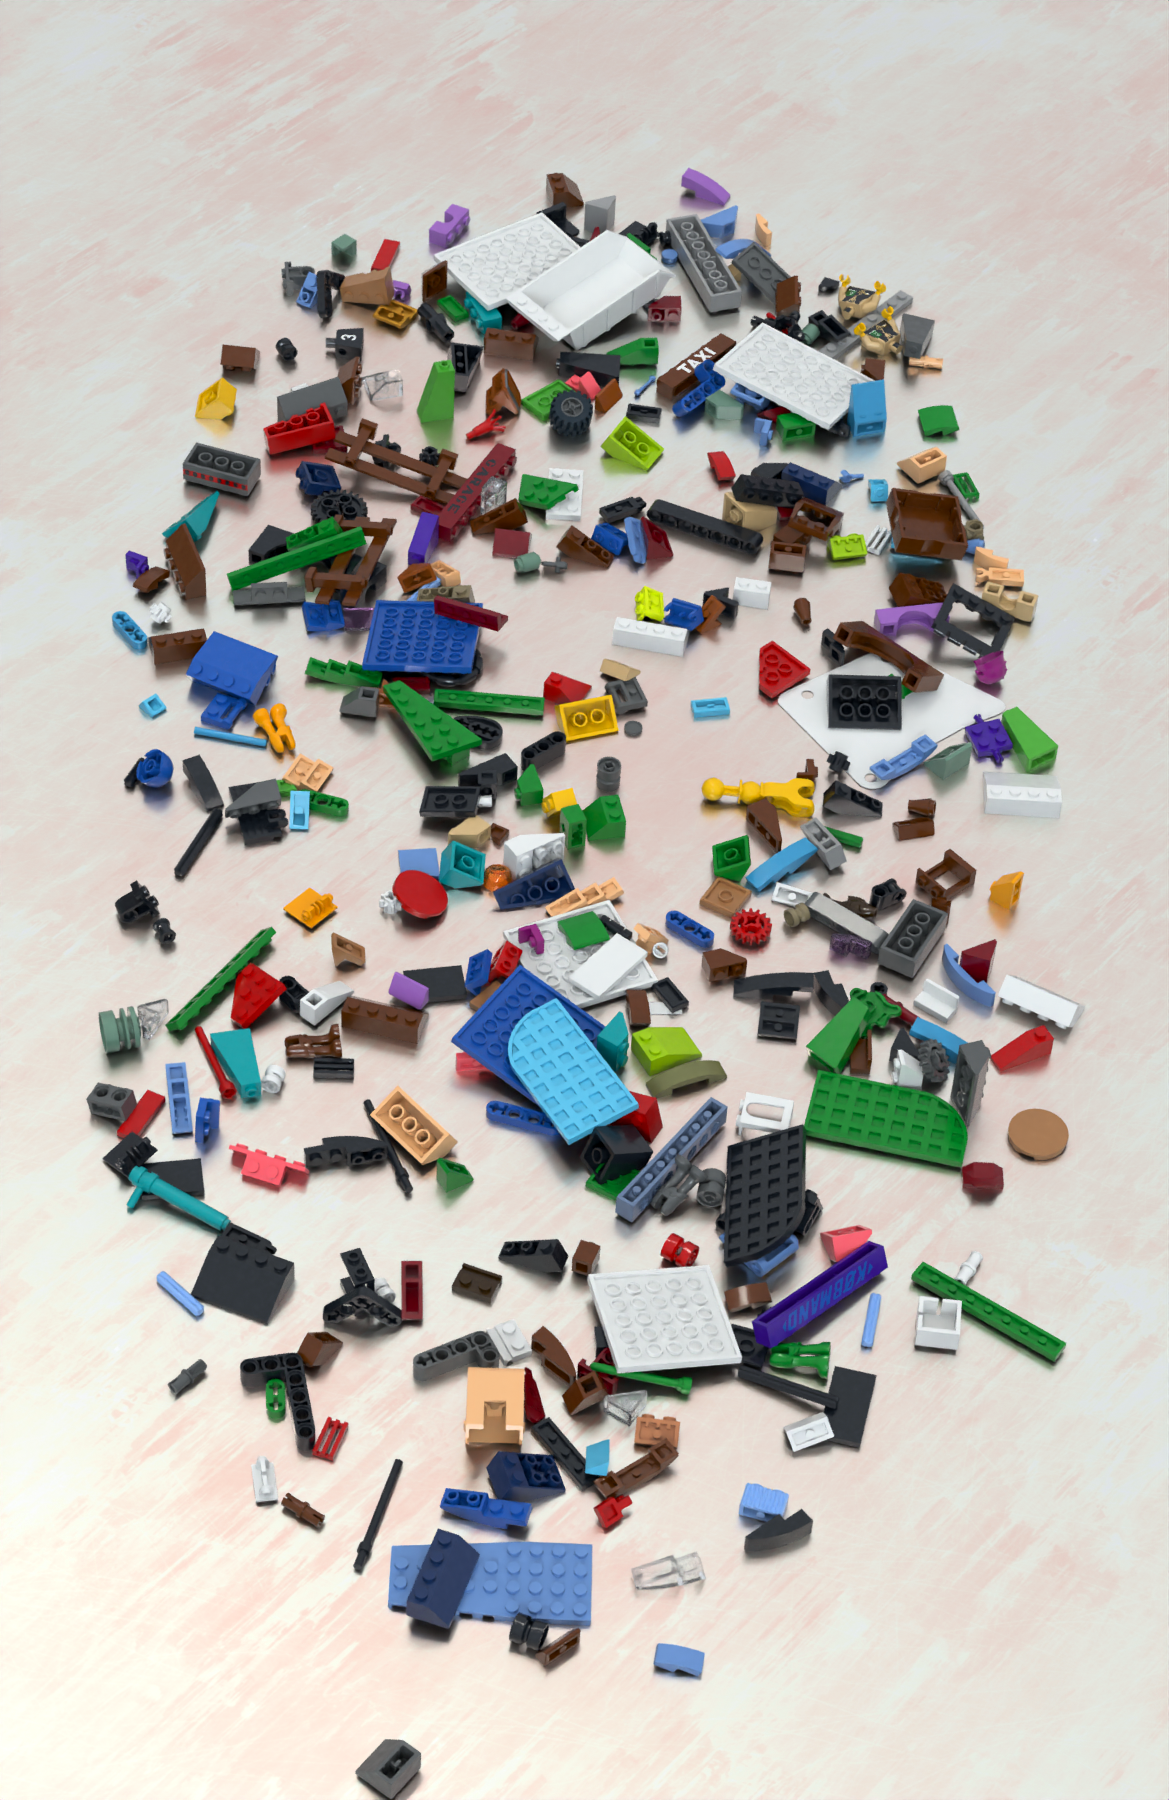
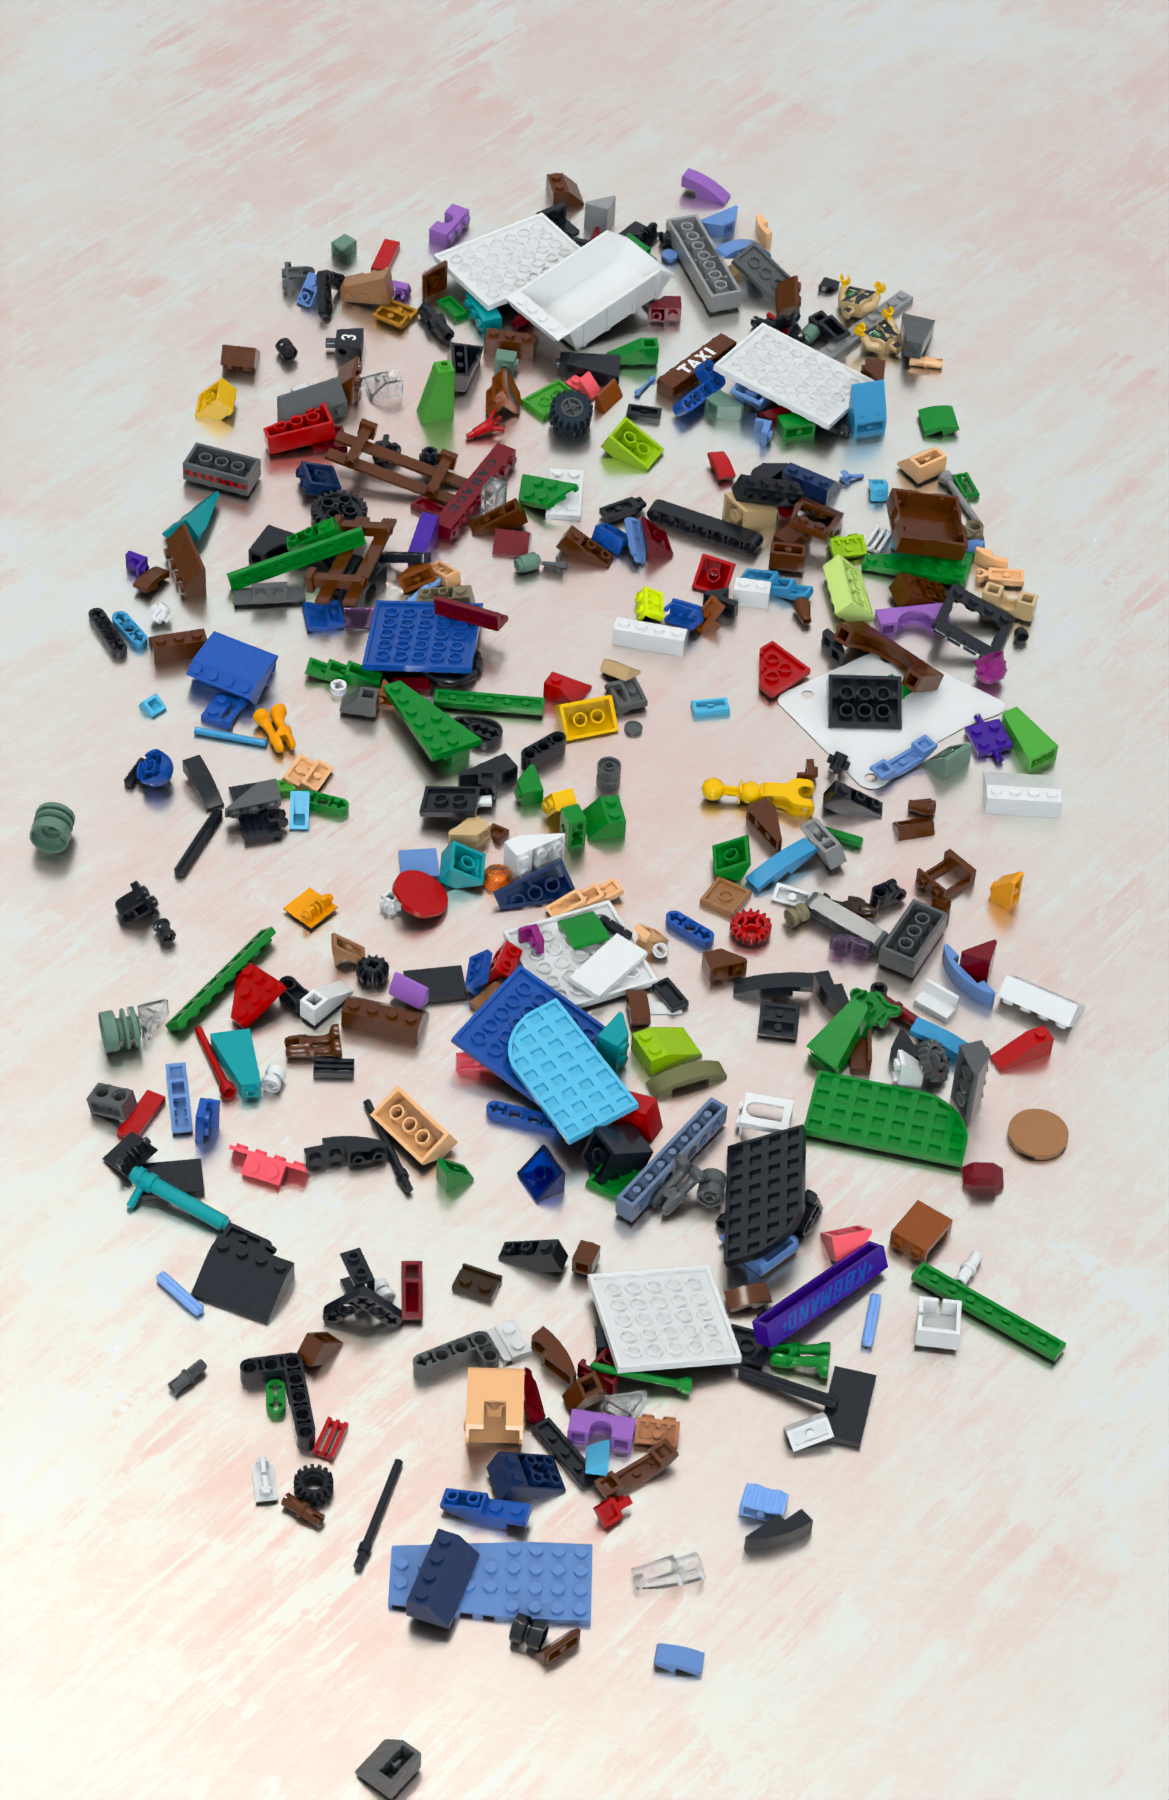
red wheel [660,1233,700,1267] -> none
none -> sand green wheel [29,802,75,853]
none -> black beam [88,608,127,659]
none -> black tyre [294,1464,334,1507]
none -> white bush [330,679,347,697]
none -> black gear [356,955,389,987]
none -> black beam [378,551,432,563]
none -> sand green brick [494,349,519,375]
none -> clear blue slope [517,1145,565,1202]
none -> medium lavender arch [567,1409,636,1452]
none -> red slope [692,553,736,591]
none -> dark azure slope [740,568,814,601]
none -> yellowish green slope [823,554,874,622]
none -> green wing [861,552,974,587]
none -> dark orange panel [889,1200,953,1262]
none -> black hinge [1014,627,1029,643]

